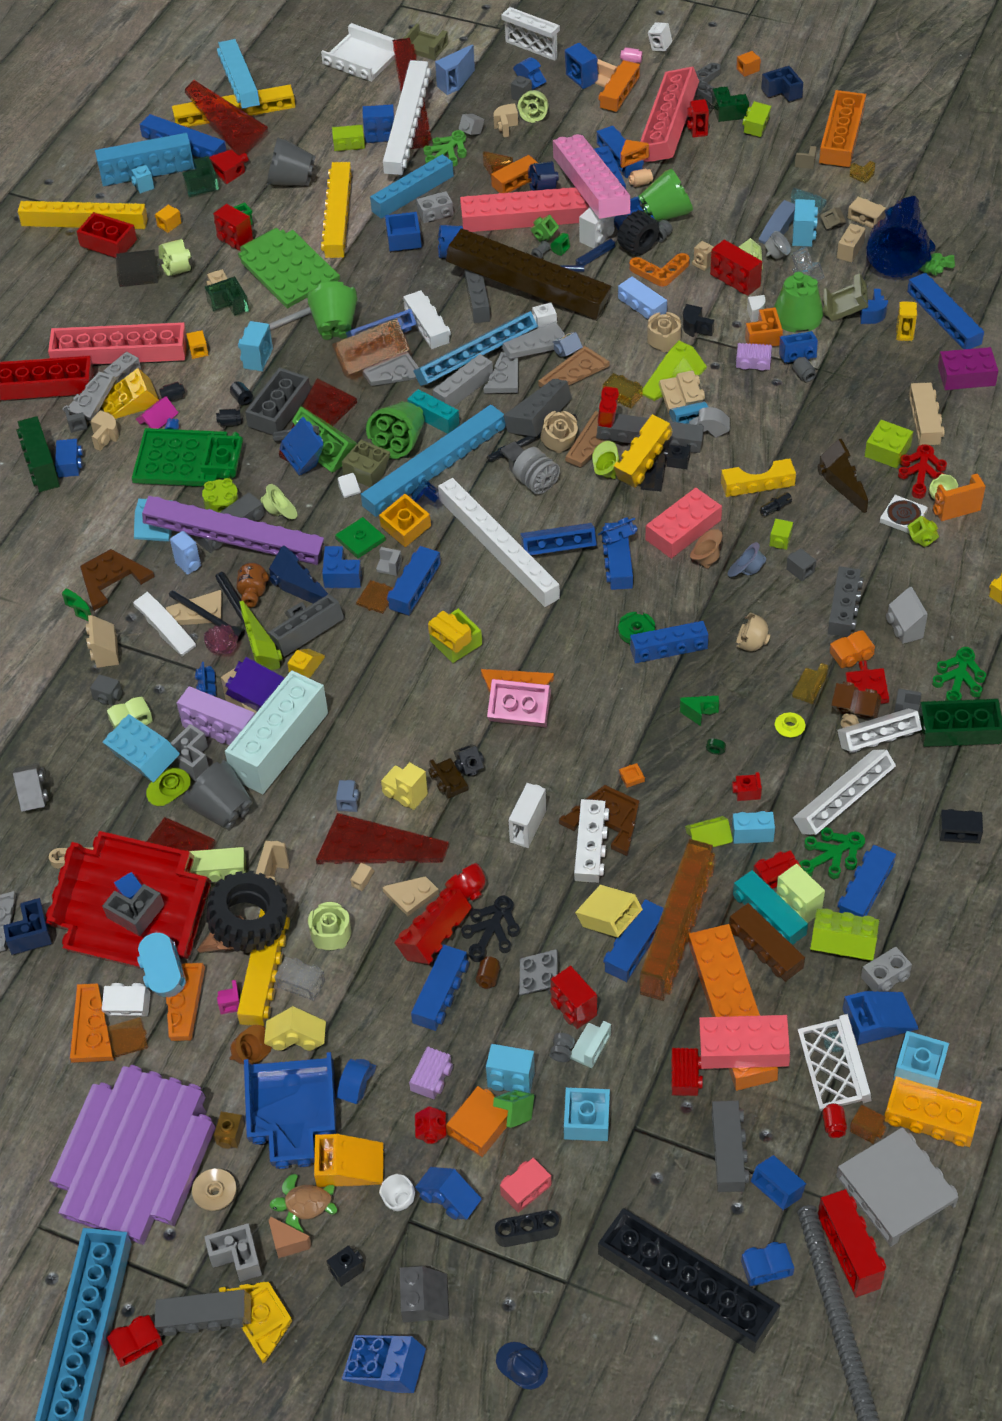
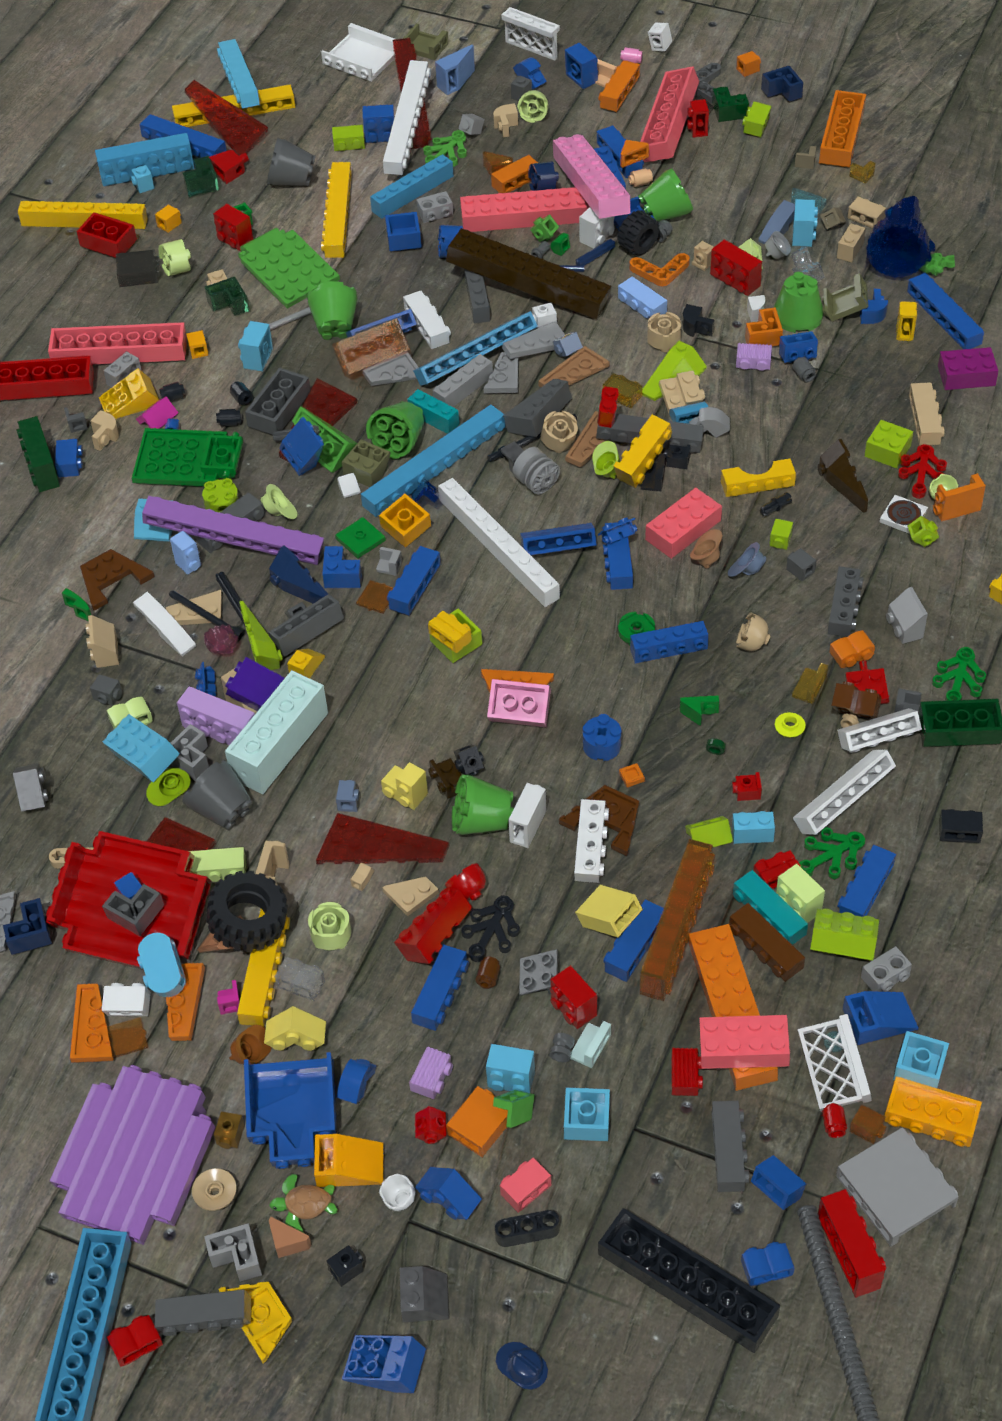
light grey wing [62,372,116,420] -> none
dark orange piece [236,563,269,607] -> none
none -> bright green cone [452,774,514,835]
none -> blue brick [583,714,622,761]

